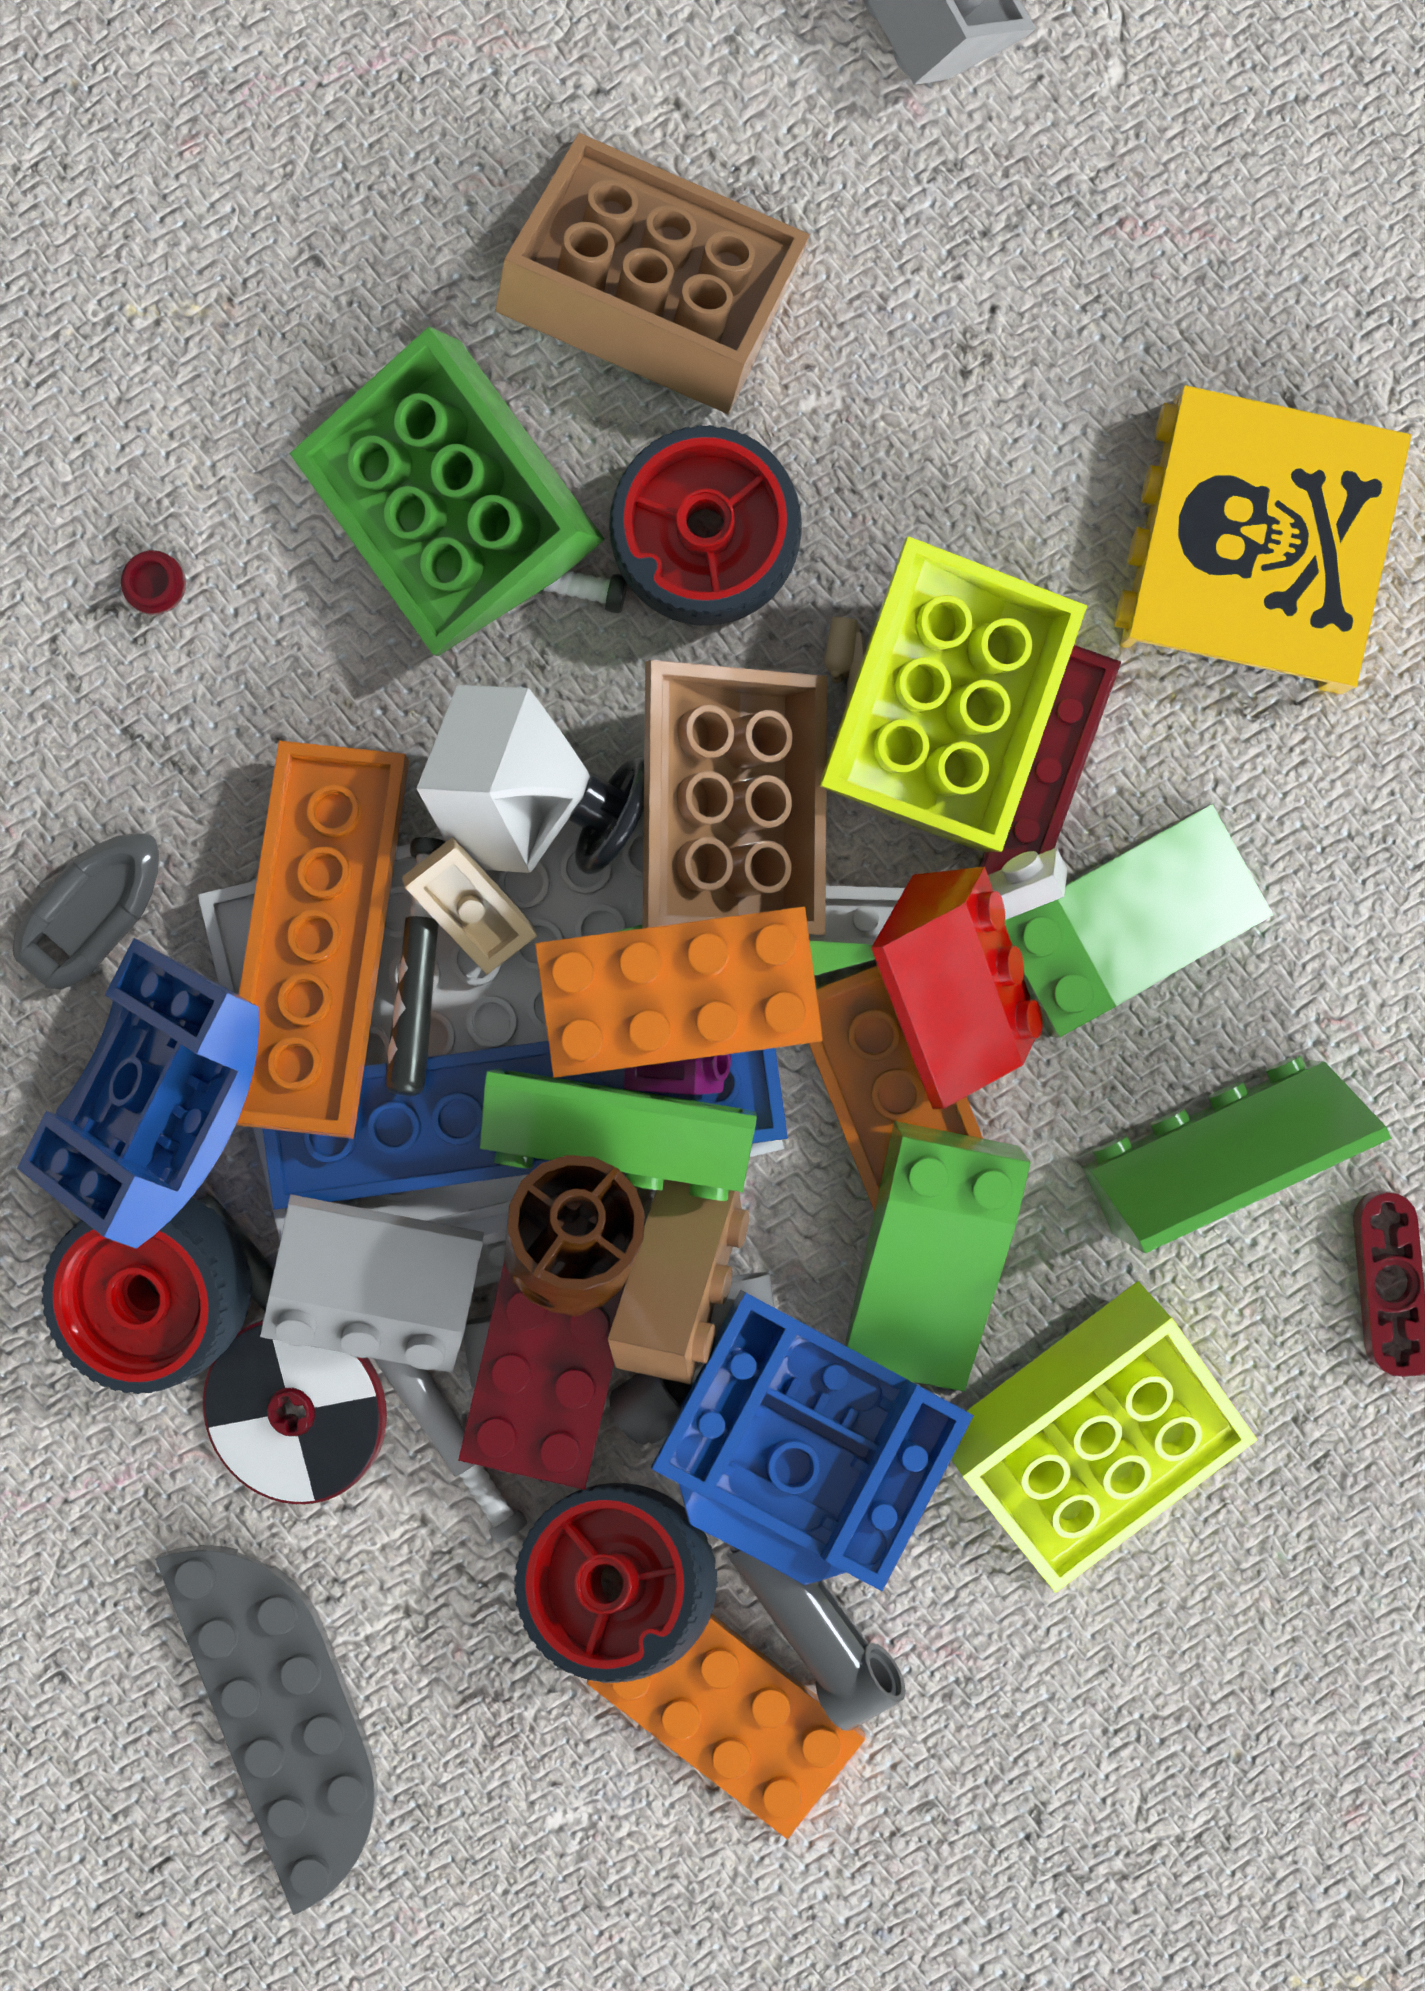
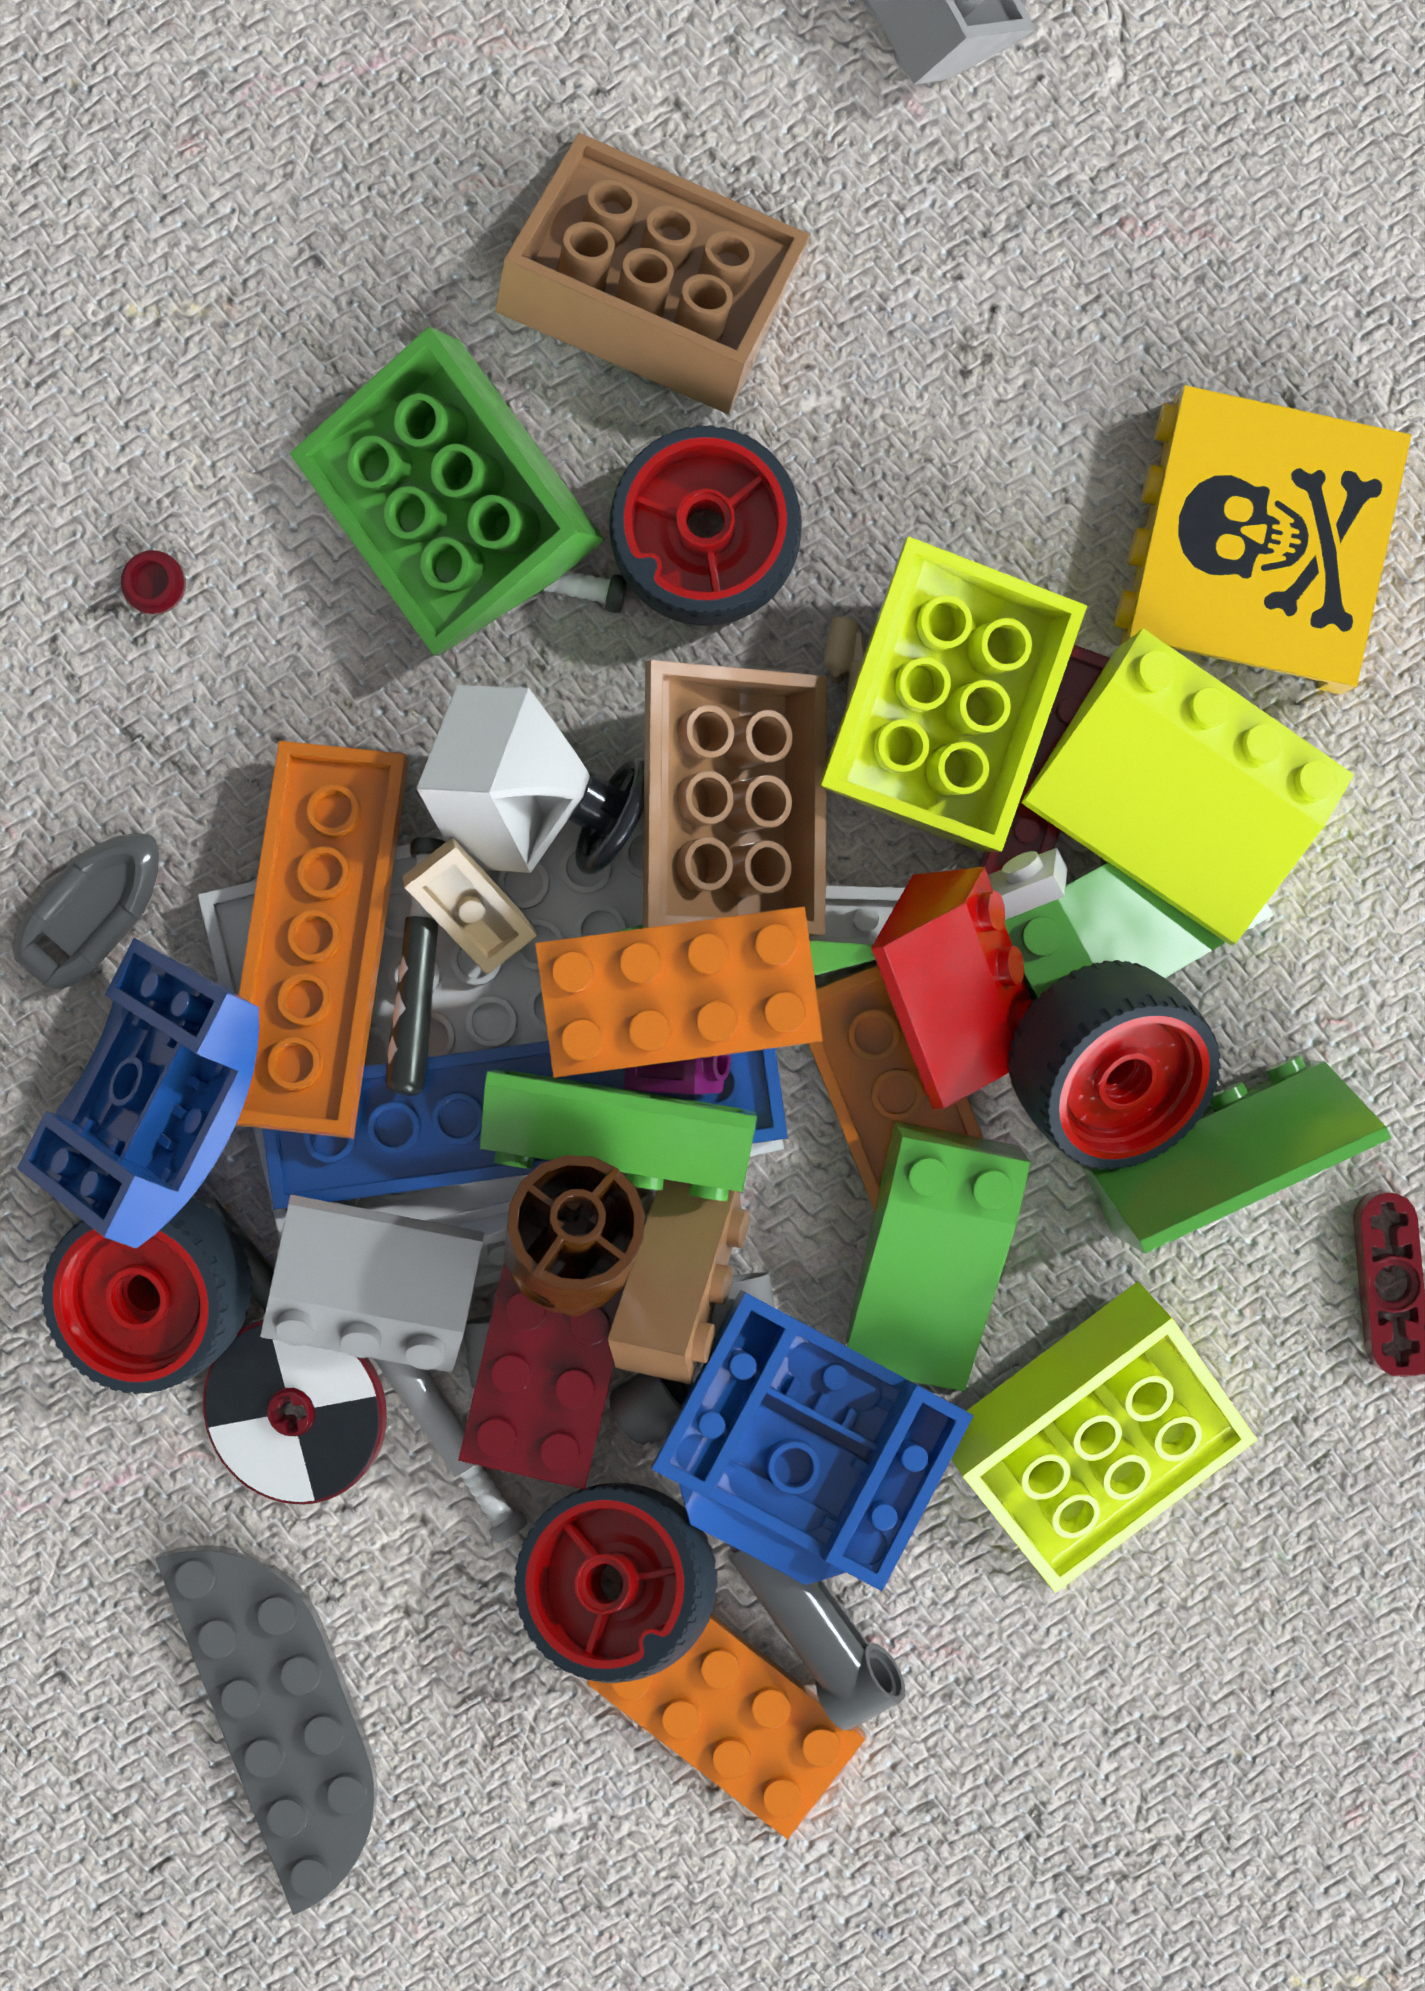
none -> wheel [1008,960,1221,1170]
none -> neon yellow slope [1021,628,1354,946]

